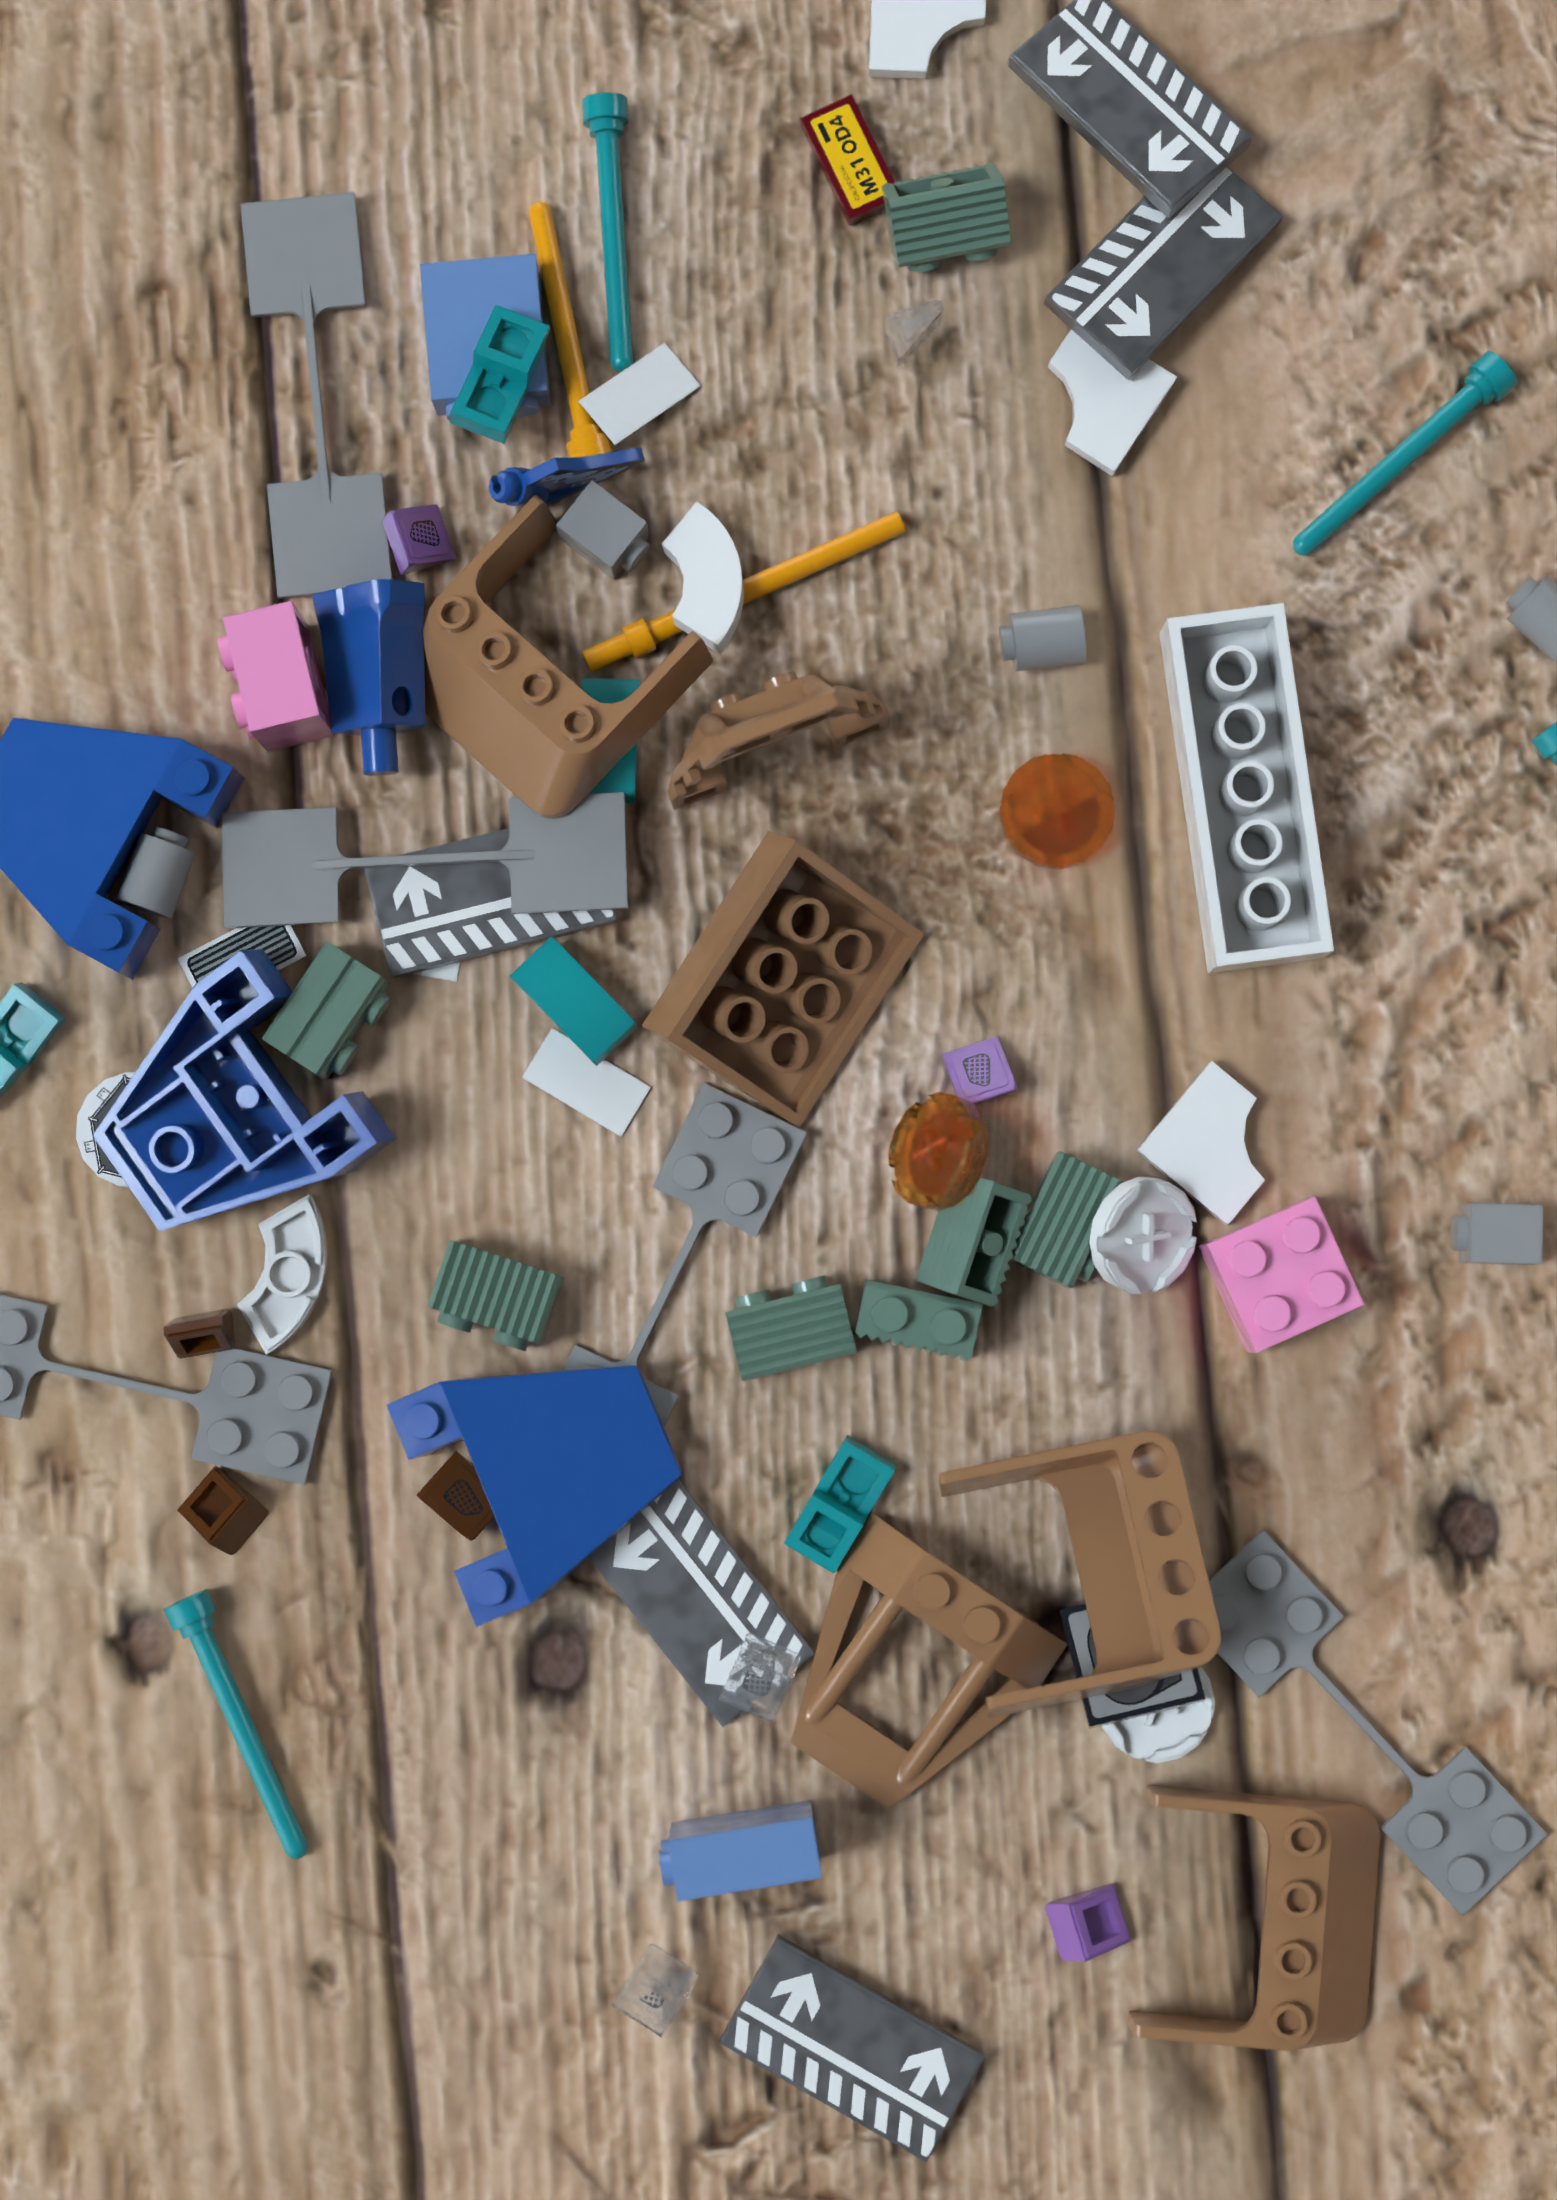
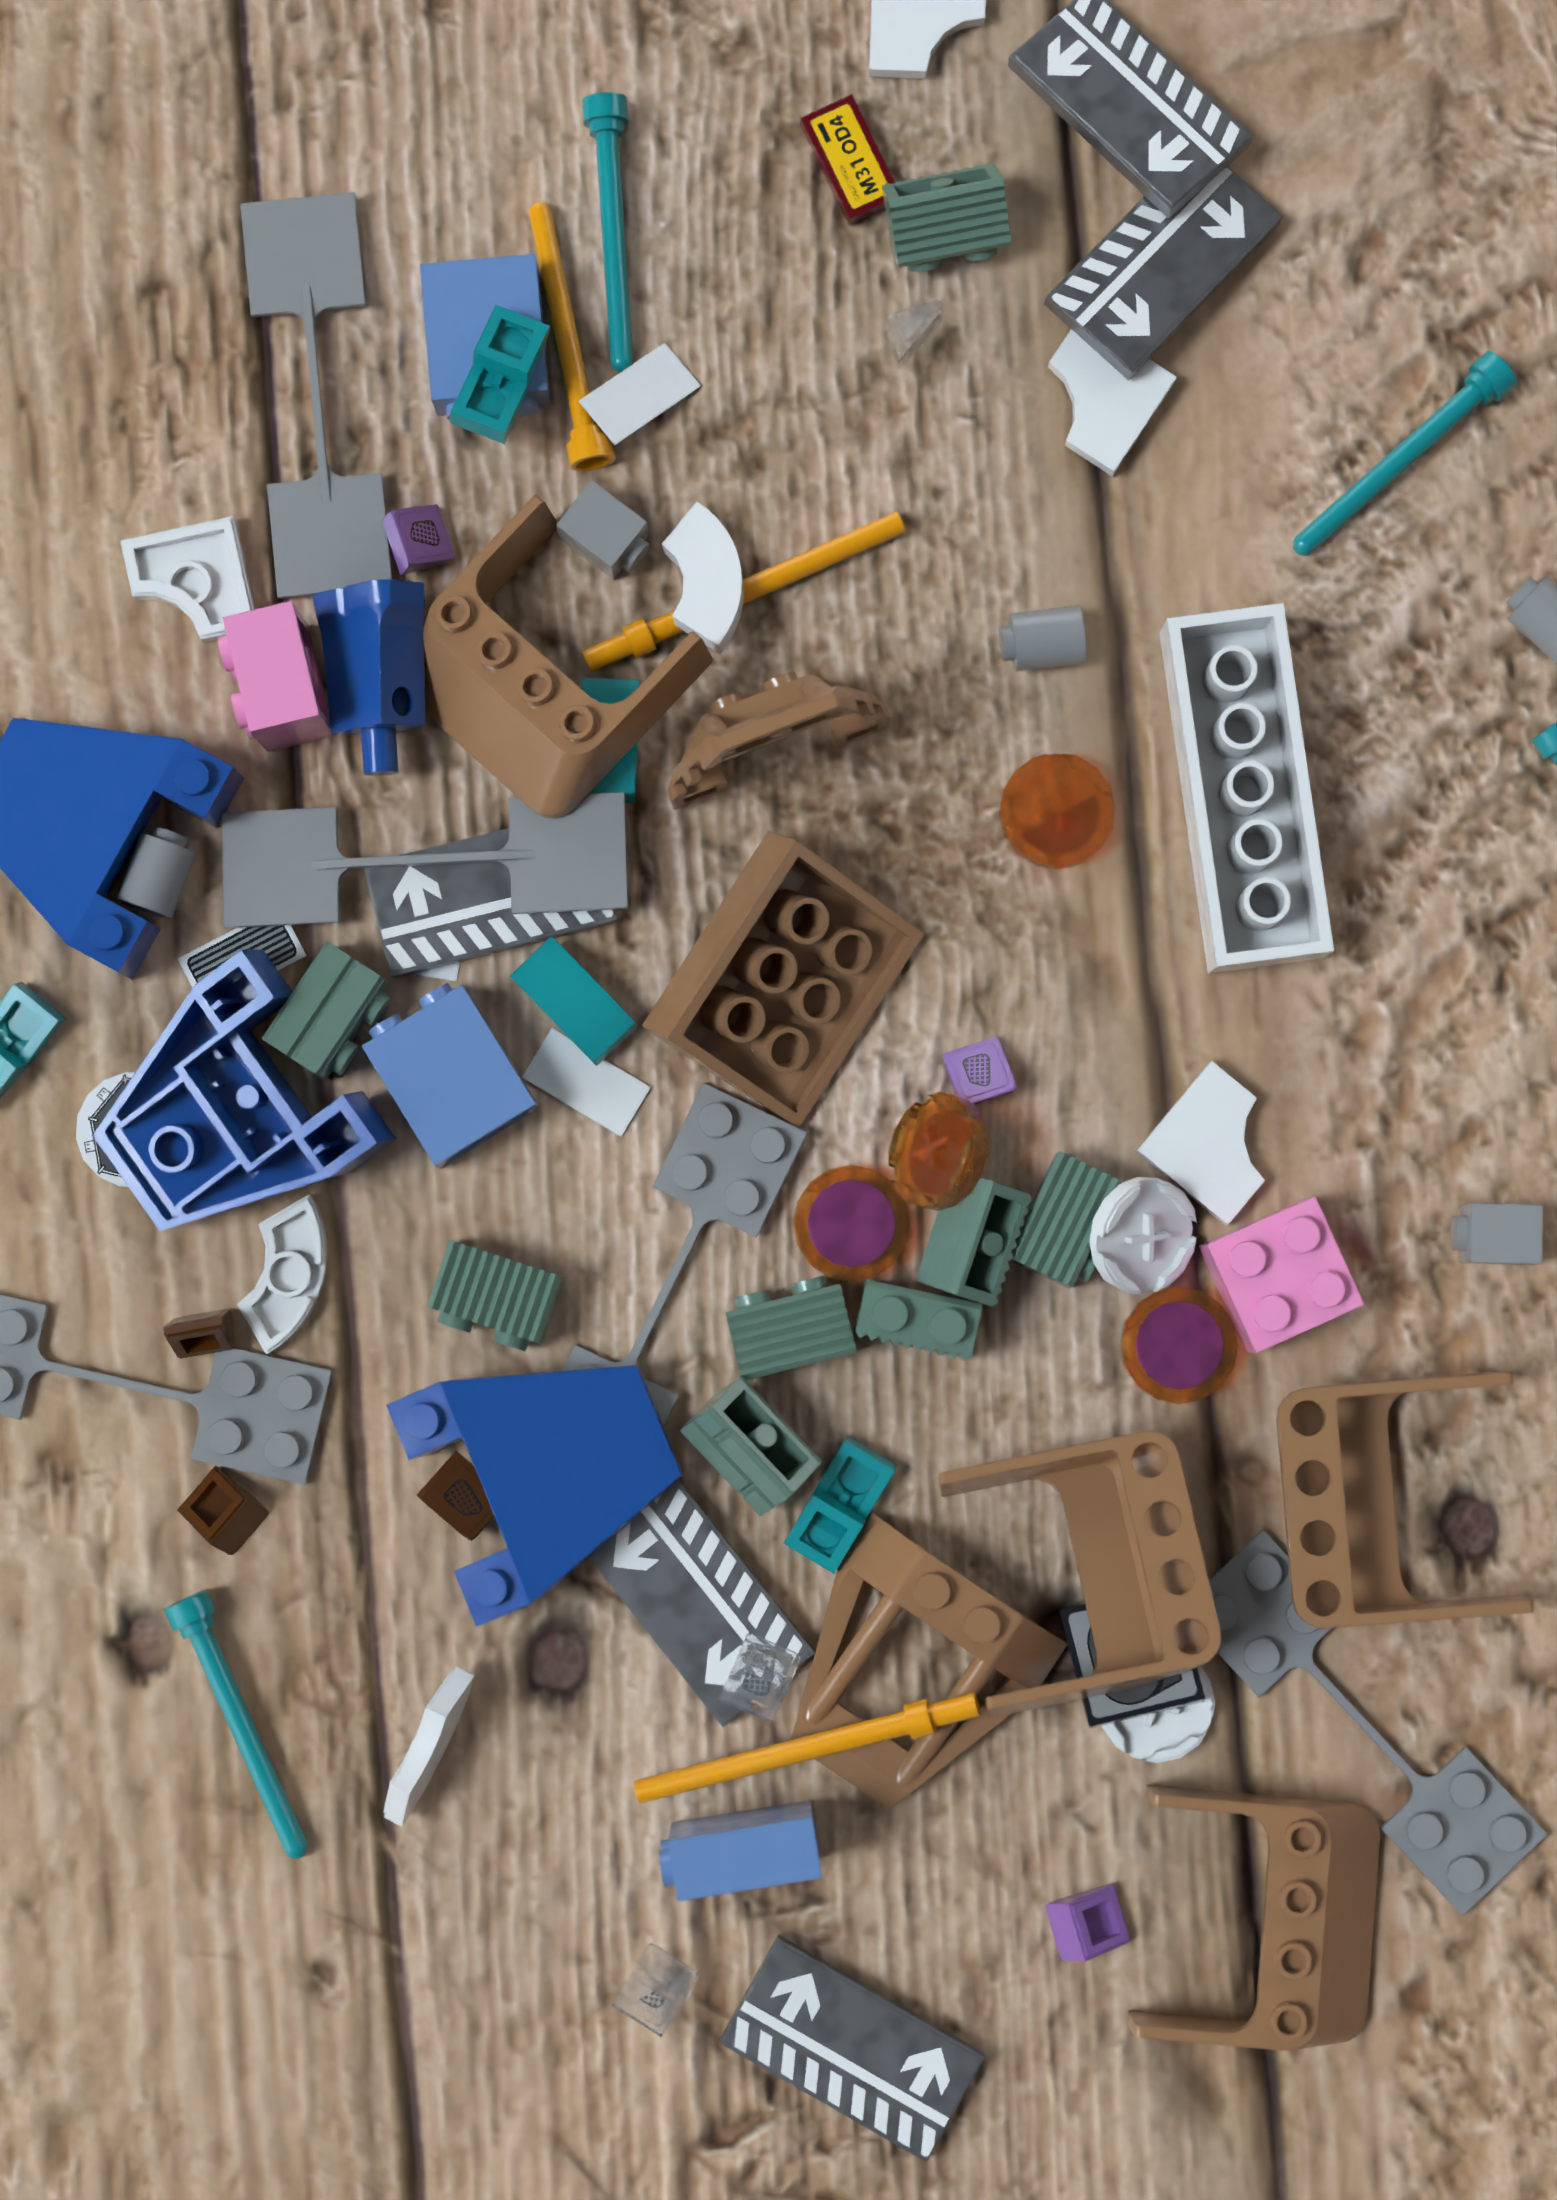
blue arm [489,447,645,507] -> none
none -> white tile [121,516,255,644]
none -> medium blue brick [362,983,540,1169]
none -> white tile [383,1666,475,1827]
none -> light orange bar [634,1692,981,1804]
none -> sand green brick [680,1375,822,1517]
none -> tile [793,1165,910,1282]
none -> tile [1120,1287,1238,1404]
none -> medium nougat windscreen [1276,1371,1534,1629]

